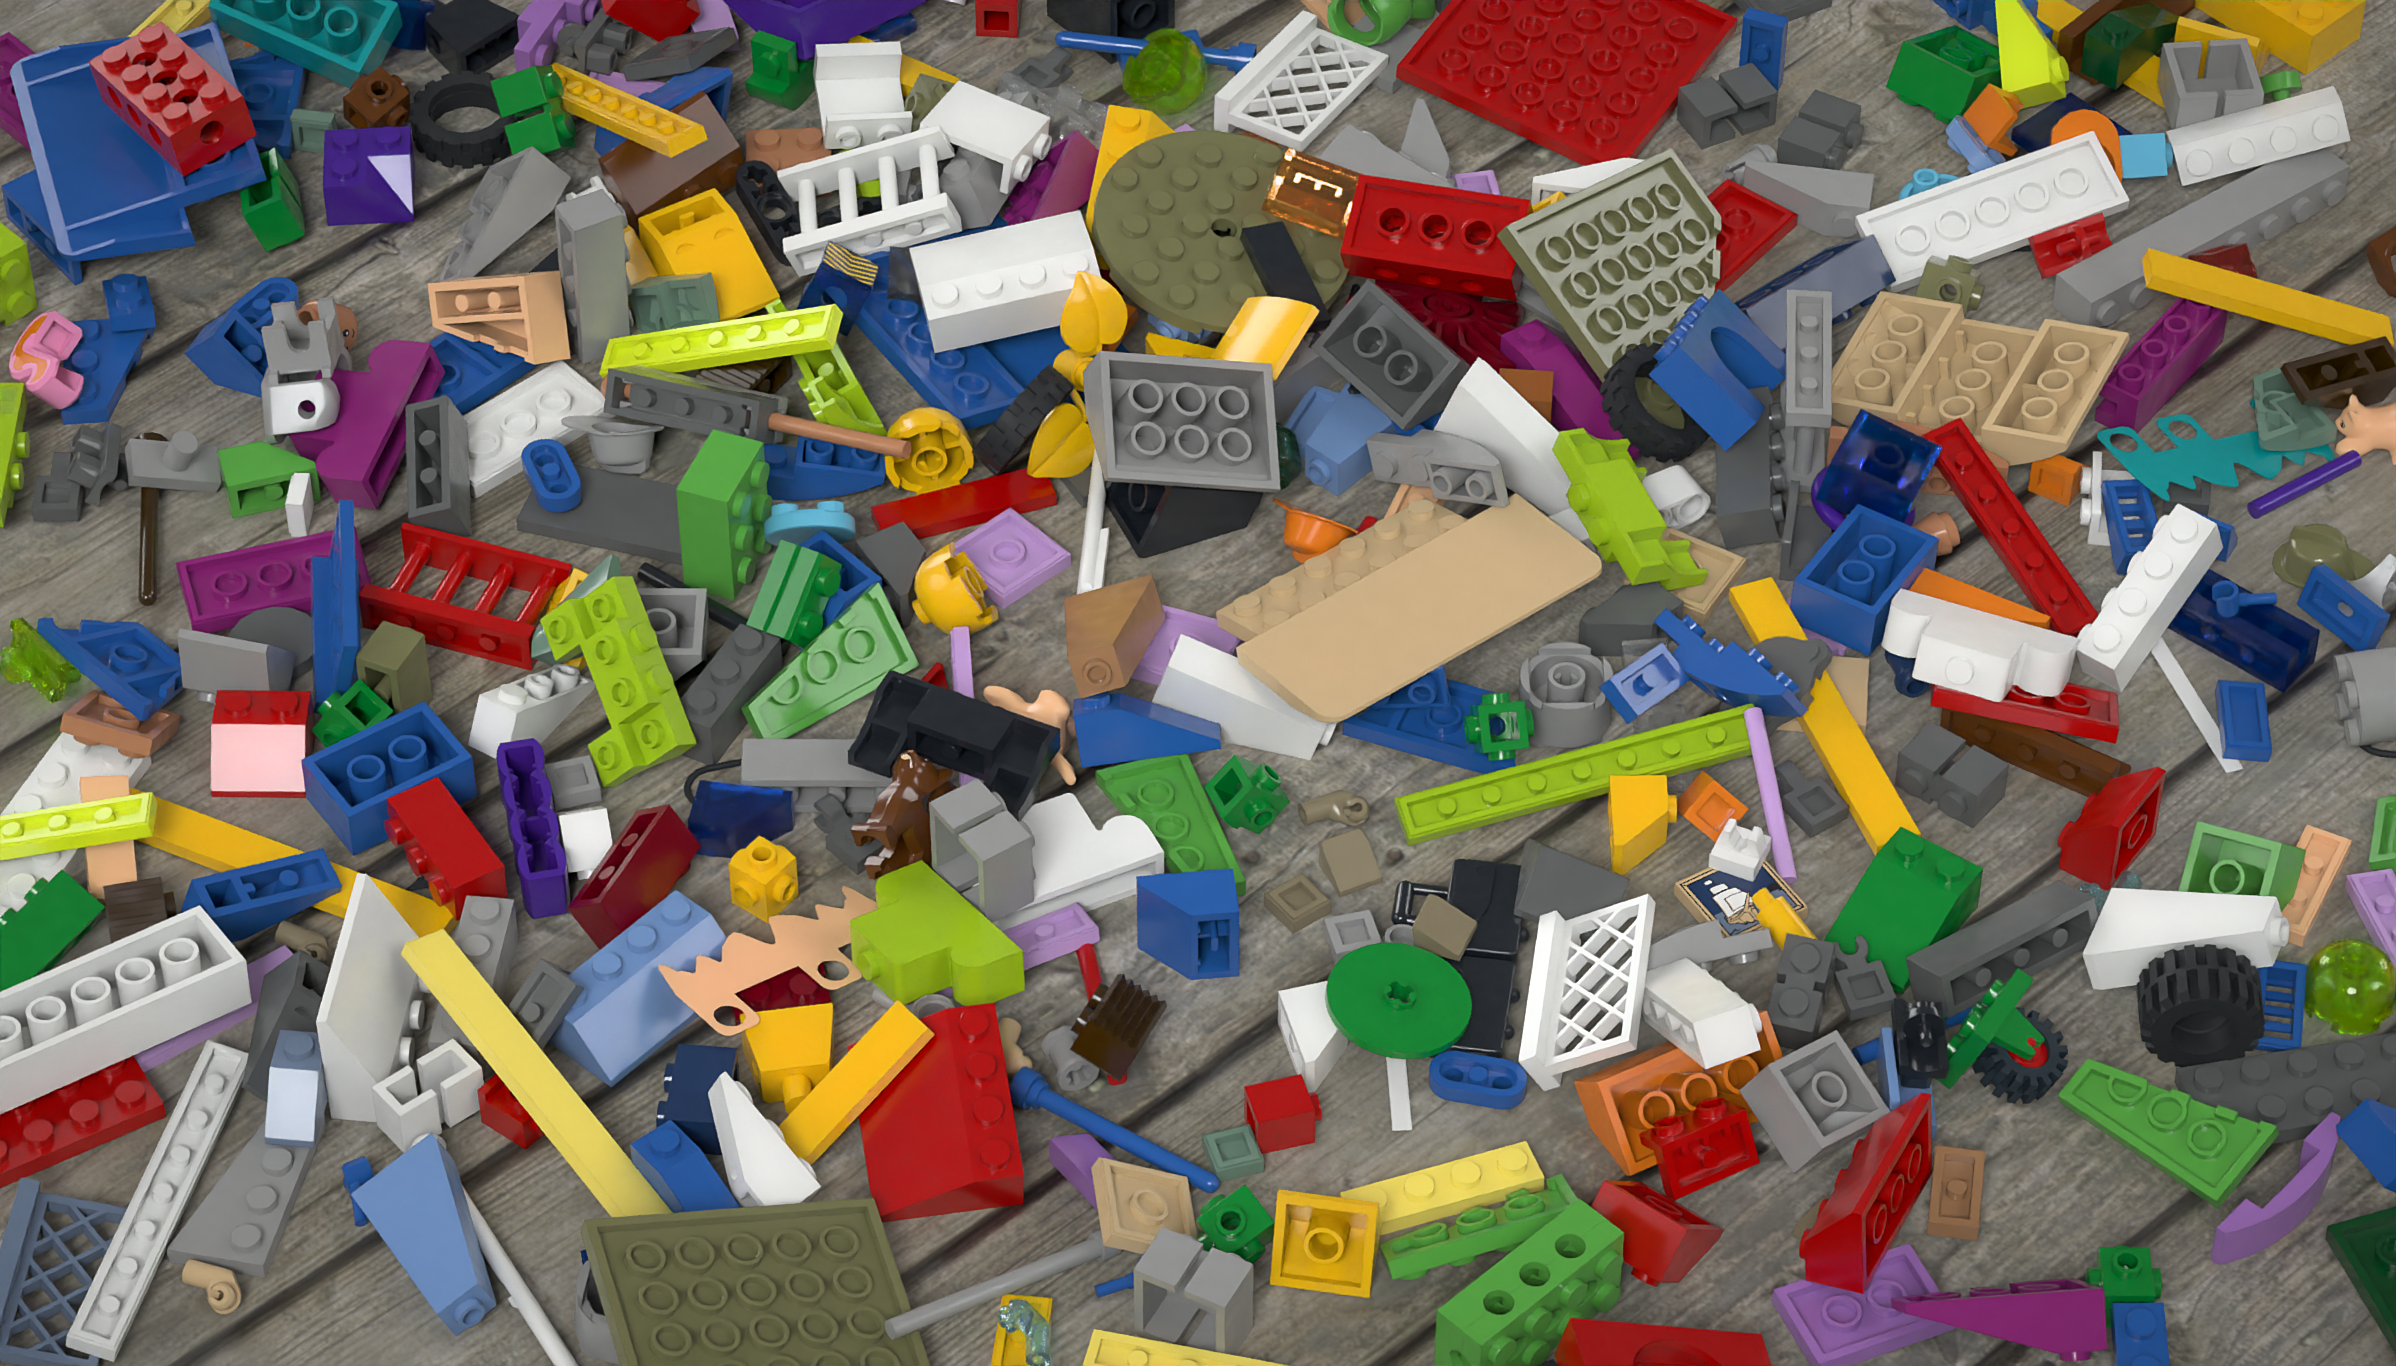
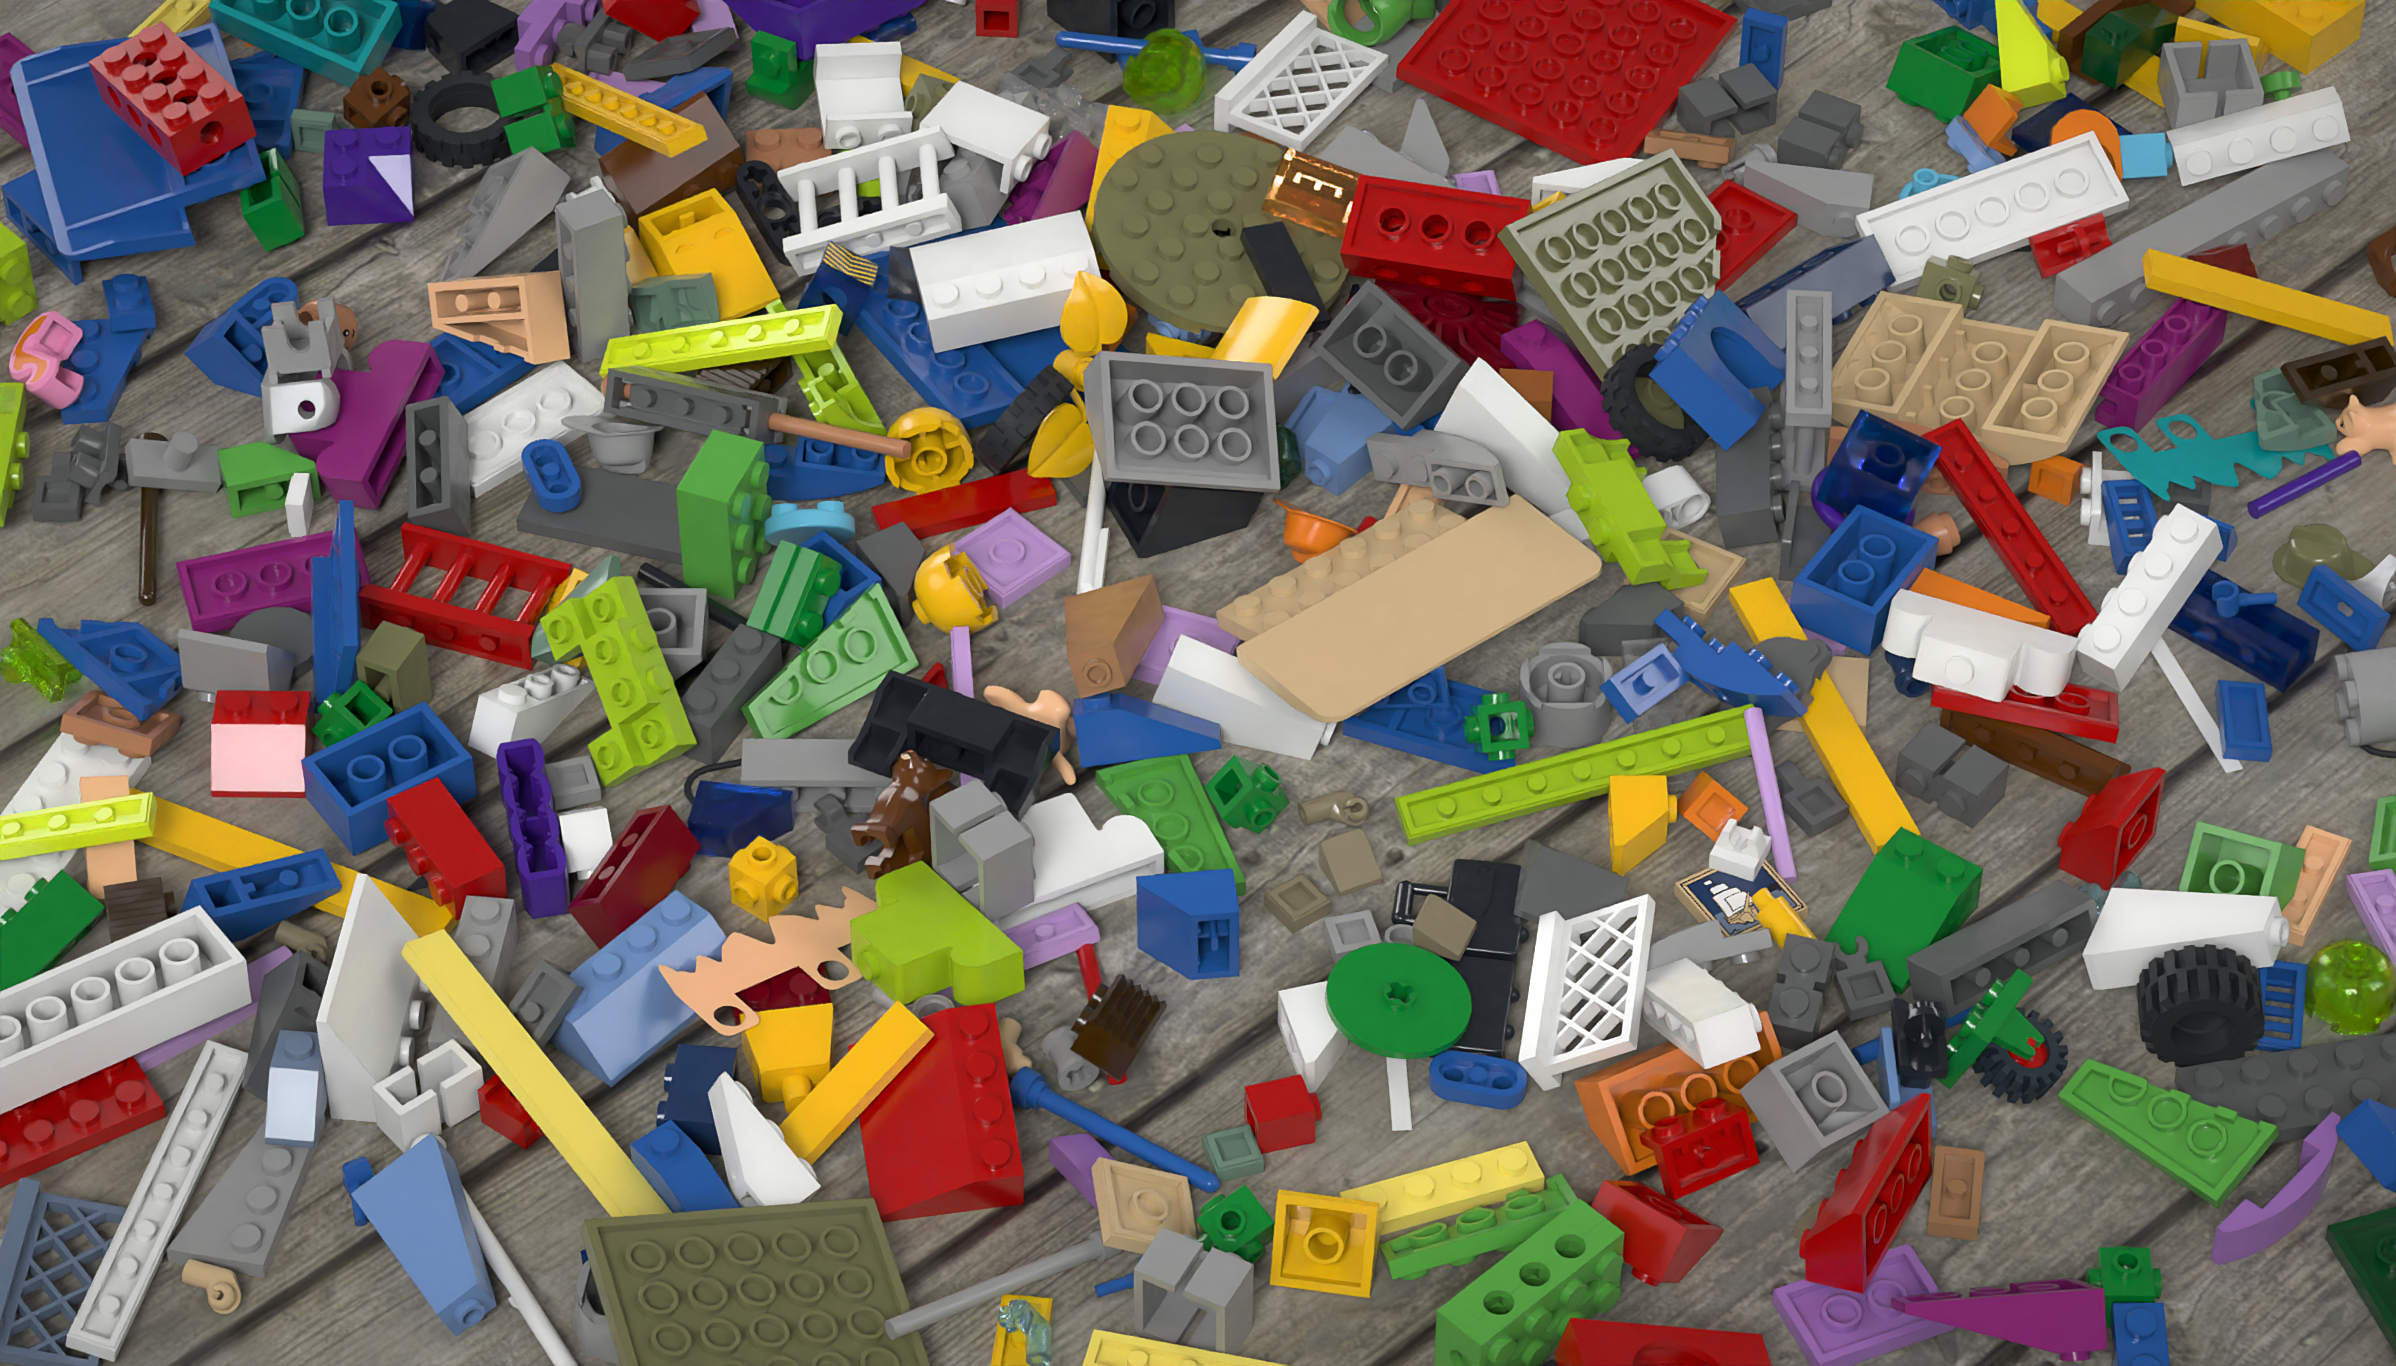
none -> medium nougat plate [1644,128,1737,168]

